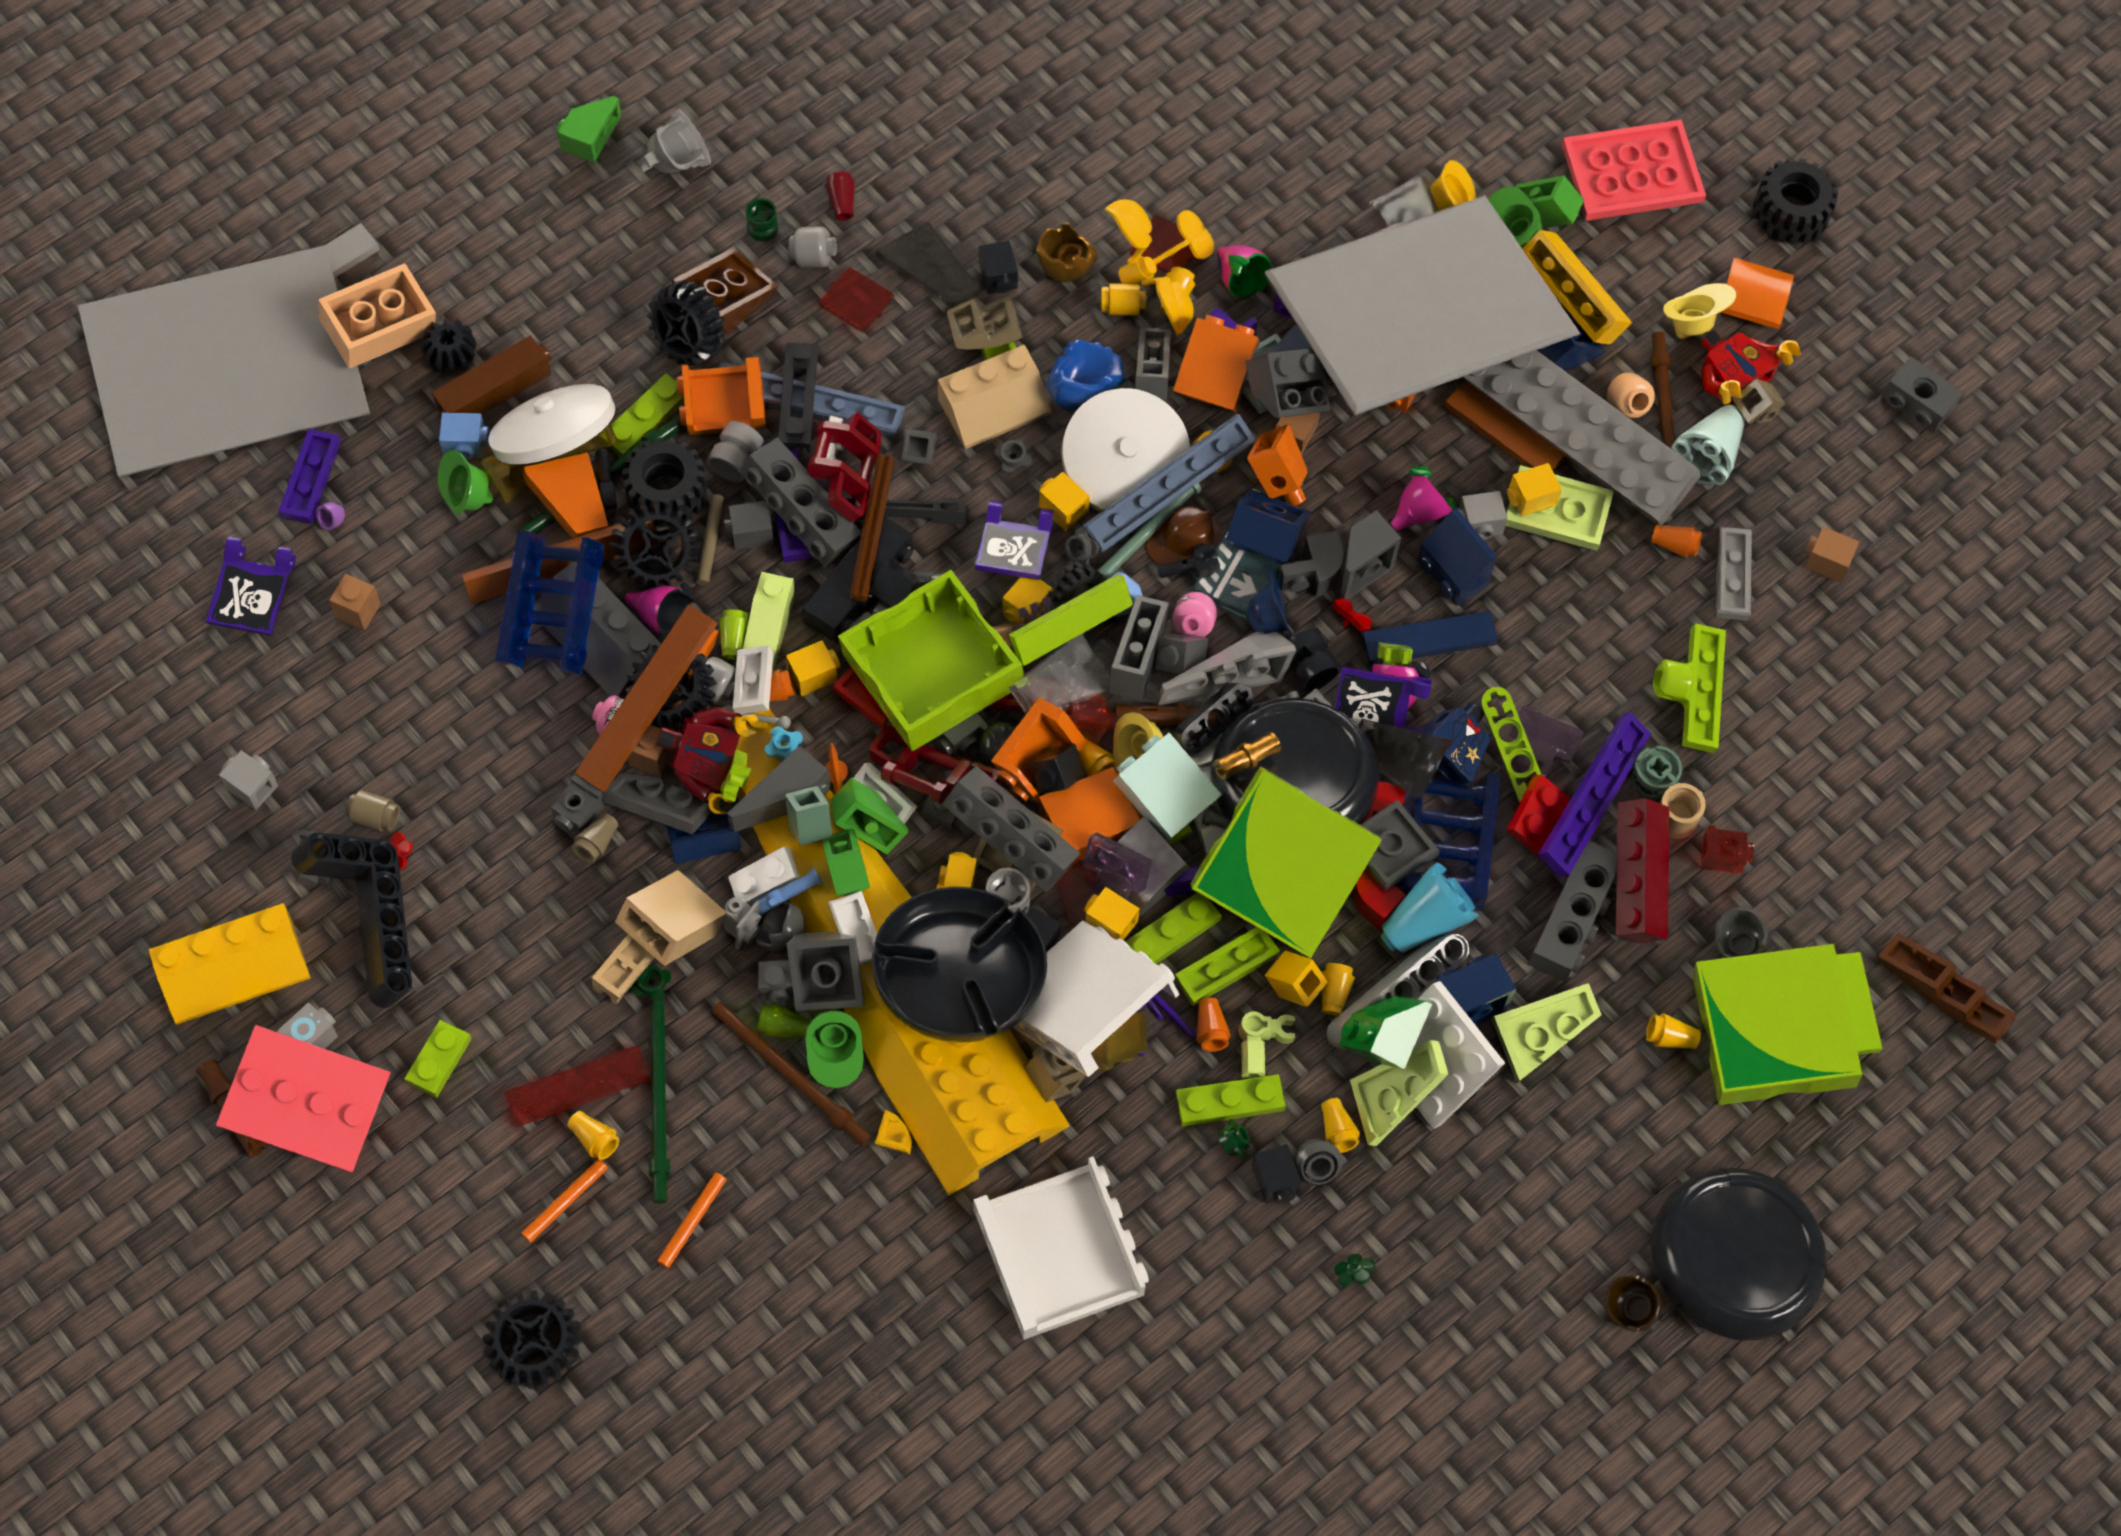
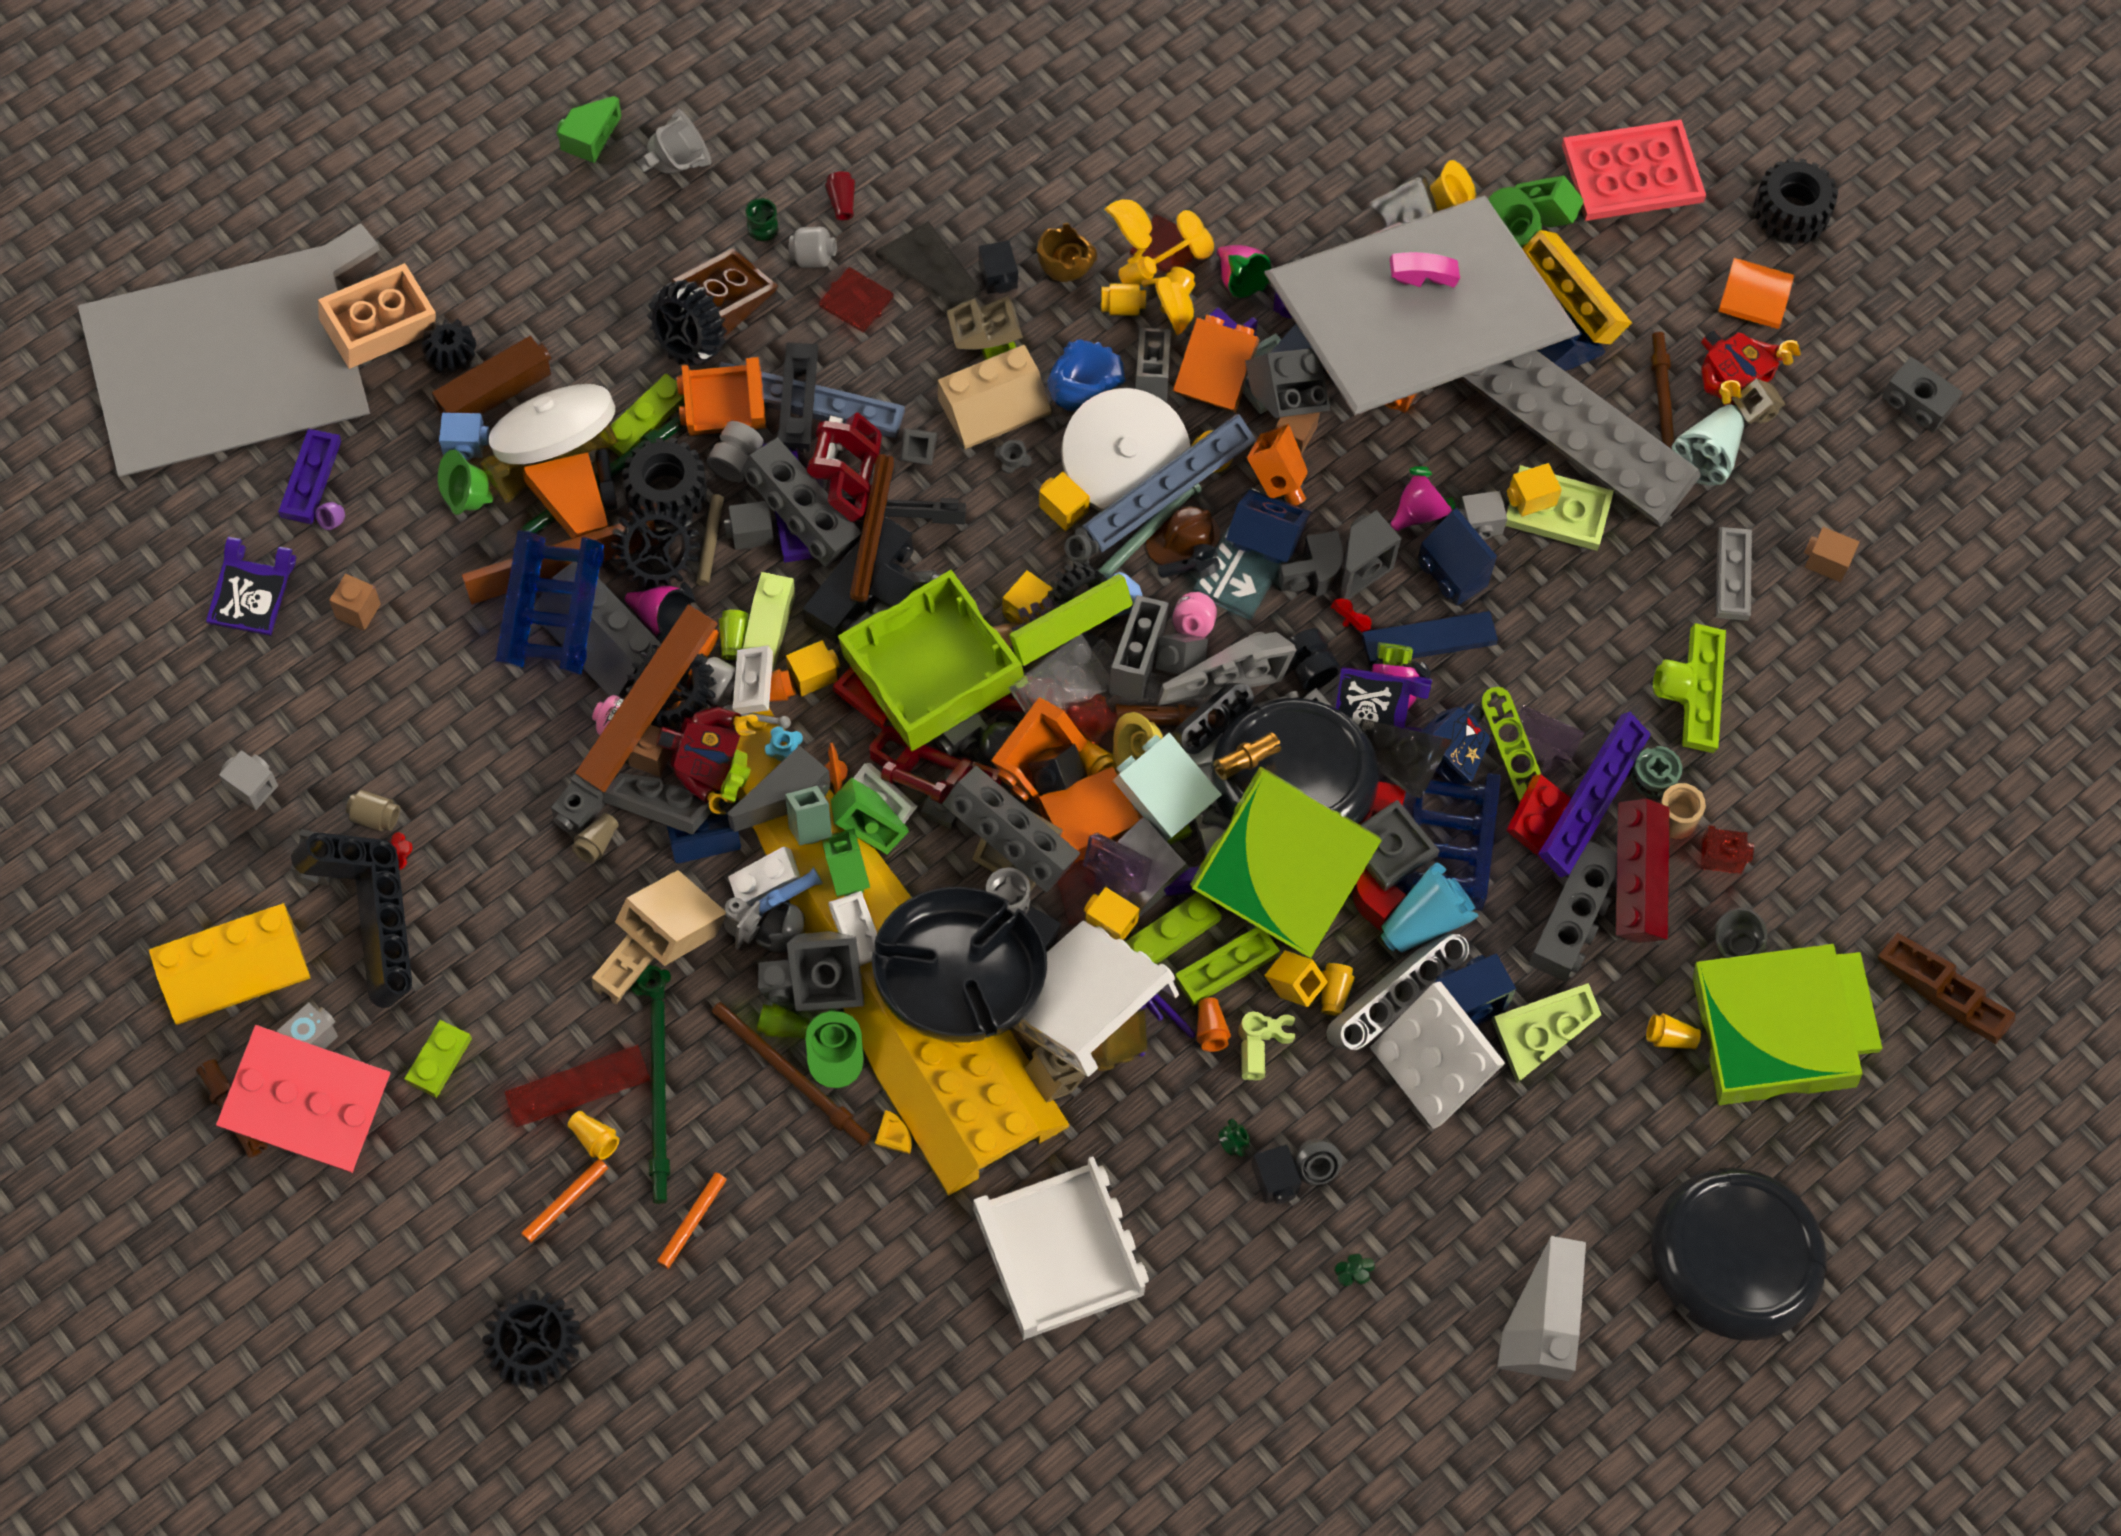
yellow brick [936,852,977,889] -> none
flag [975,500,1054,580] -> none
lime plate [1175,1074,1286,1127] -> none
dark blue piece [1247,567,1291,636] -> none
yellow cone [1321,1098,1360,1153] -> none
green slope [1339,996,1432,1069] -> none
yellowish green wing [1350,1040,1448,1146] -> none
dark orange tile [1444,381,1565,471] -> none
dark brown hair [1604,1275,1663,1332] -> none
light nougat head [1607,372,1655,418] -> none
orange cone [1652,525,1702,558] -> none
light yellow piece [1663,283,1736,339] -> none
none -> dark pink slope [1389,252,1460,288]
none -> light grey wedge [1497,1236,1586,1381]

